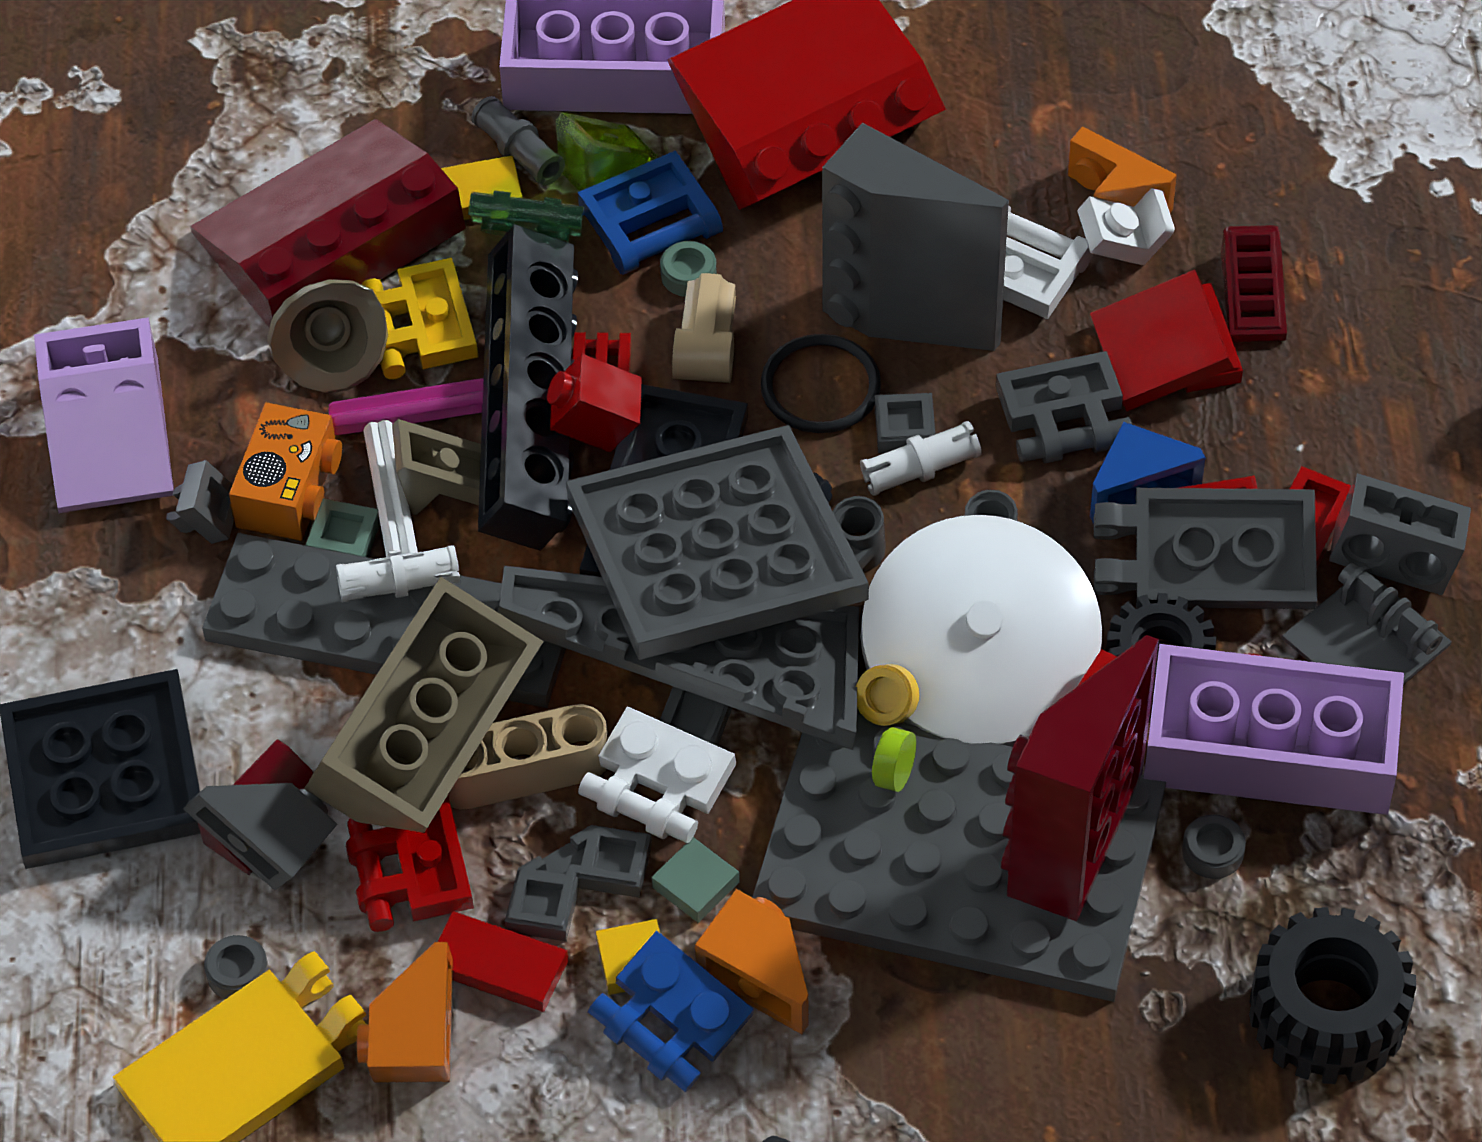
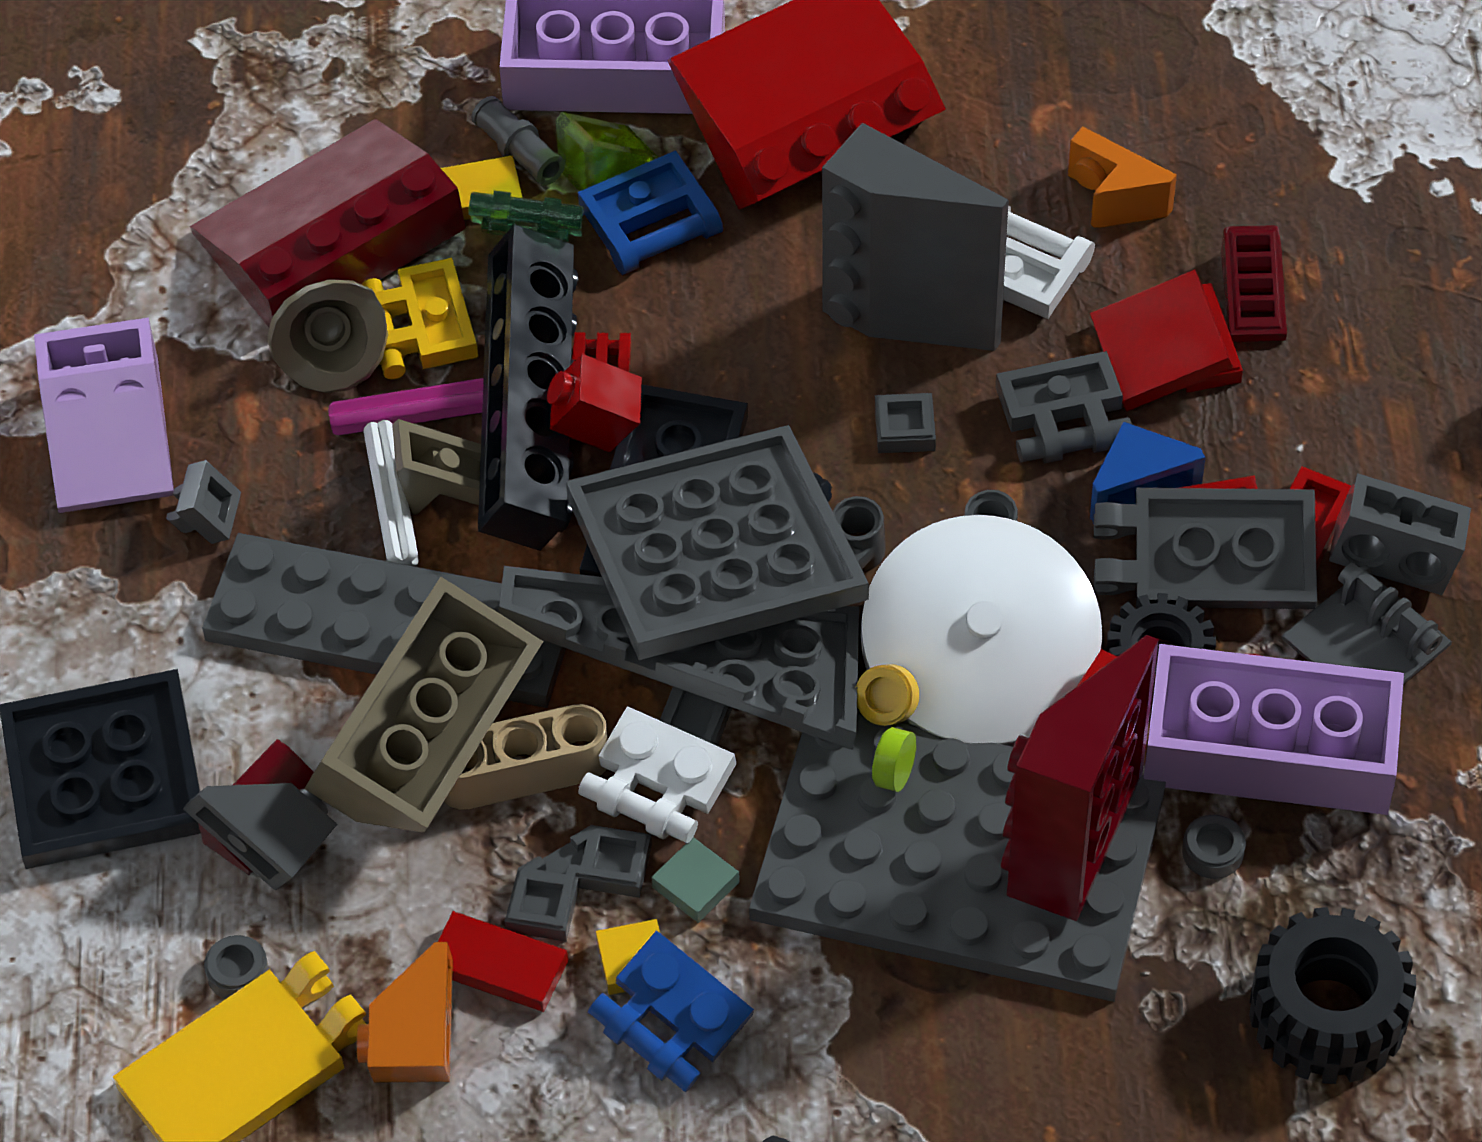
orange brick [229,402,342,541] -> none
sand green tile [306,498,380,558] -> none
white pin [336,545,460,603] -> none
red plate [345,795,474,932] -> none
sand green tile [660,241,717,297] -> none
tan piece [672,273,736,383] -> none
orange slope [695,889,809,1035] -> none
black tyre [760,334,881,433] -> none
white pin [860,421,981,496] -> none
white bracket [1077,188,1175,265] -> none

